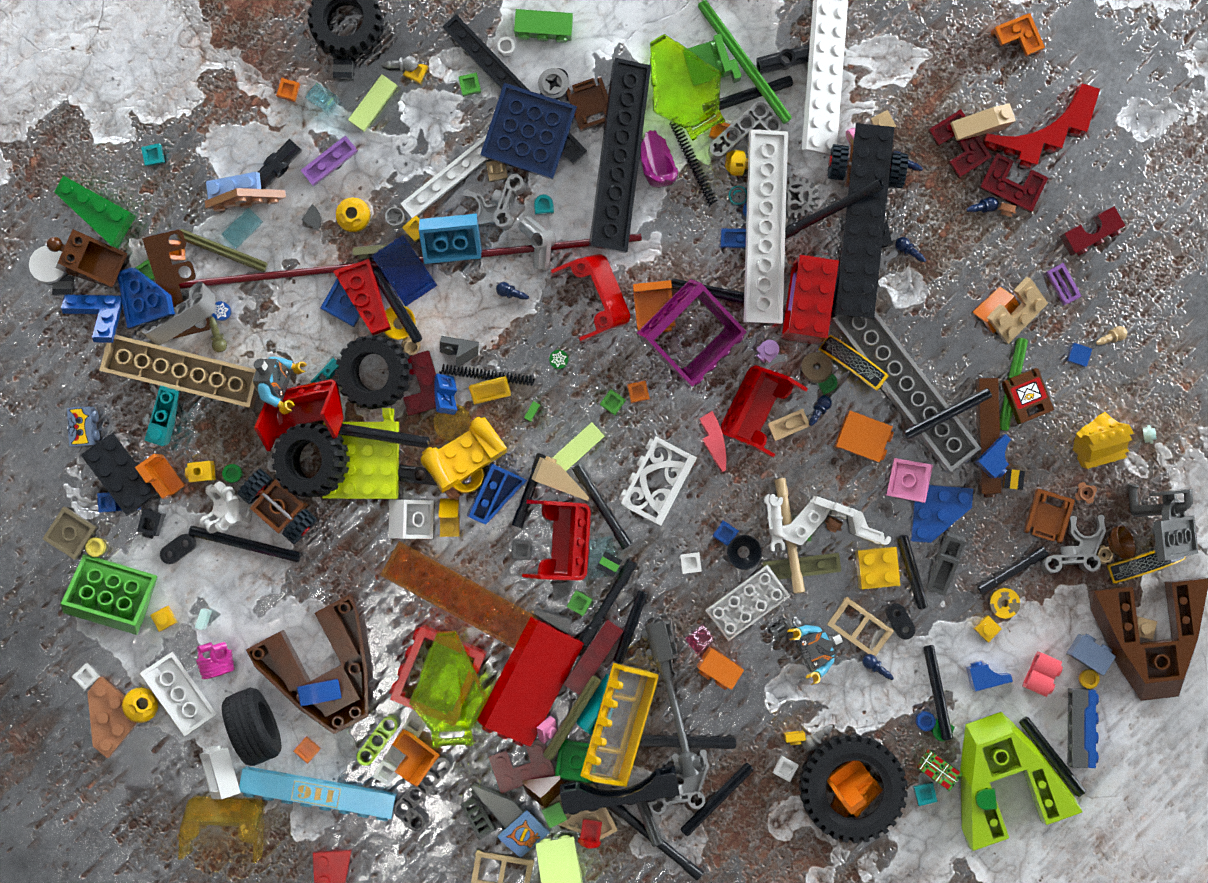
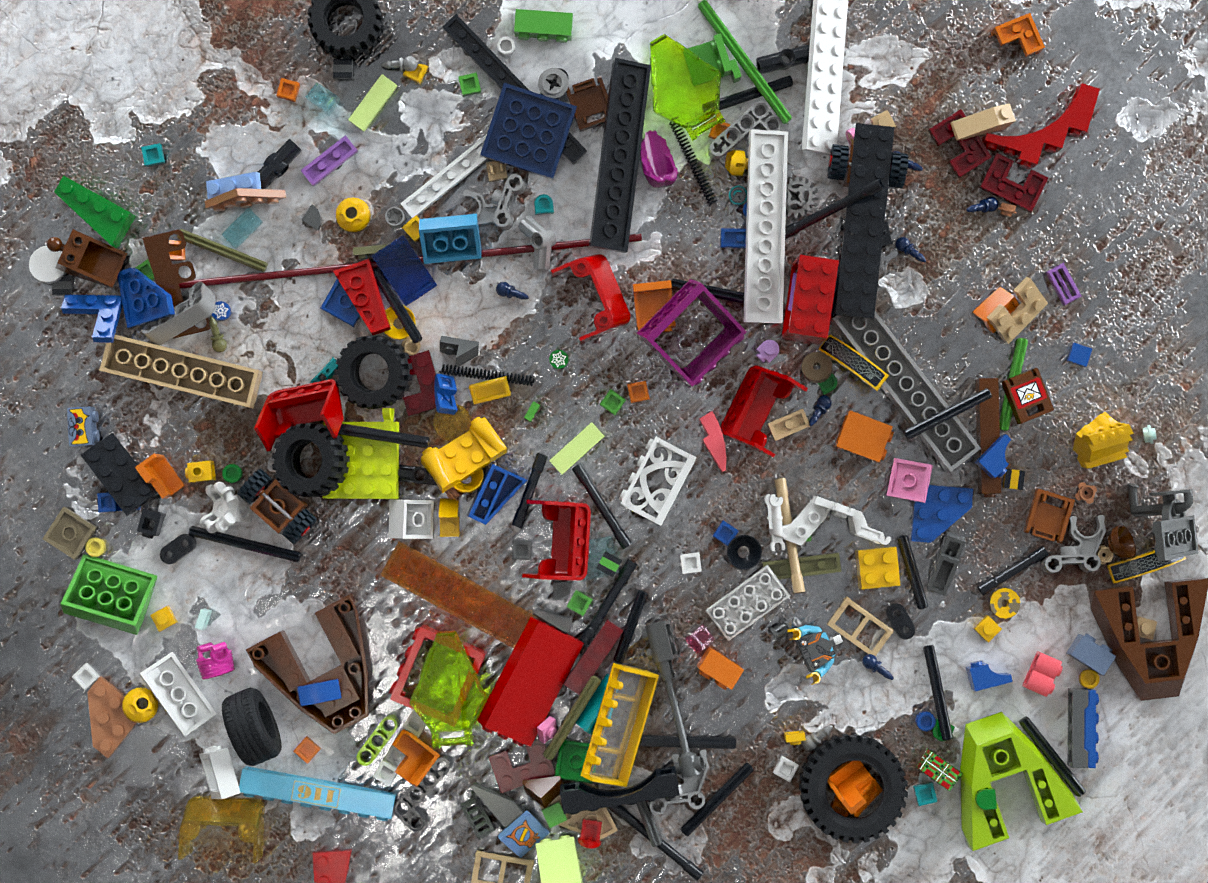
teal slope [144,385,179,446] -> none
torso [253,357,307,414] -> none
tan slope [532,456,589,501] -> none
nougat plate [825,516,843,533] -> none
dark red arch [1060,206,1126,256] -> none
tan bar [1096,326,1127,345] -> none

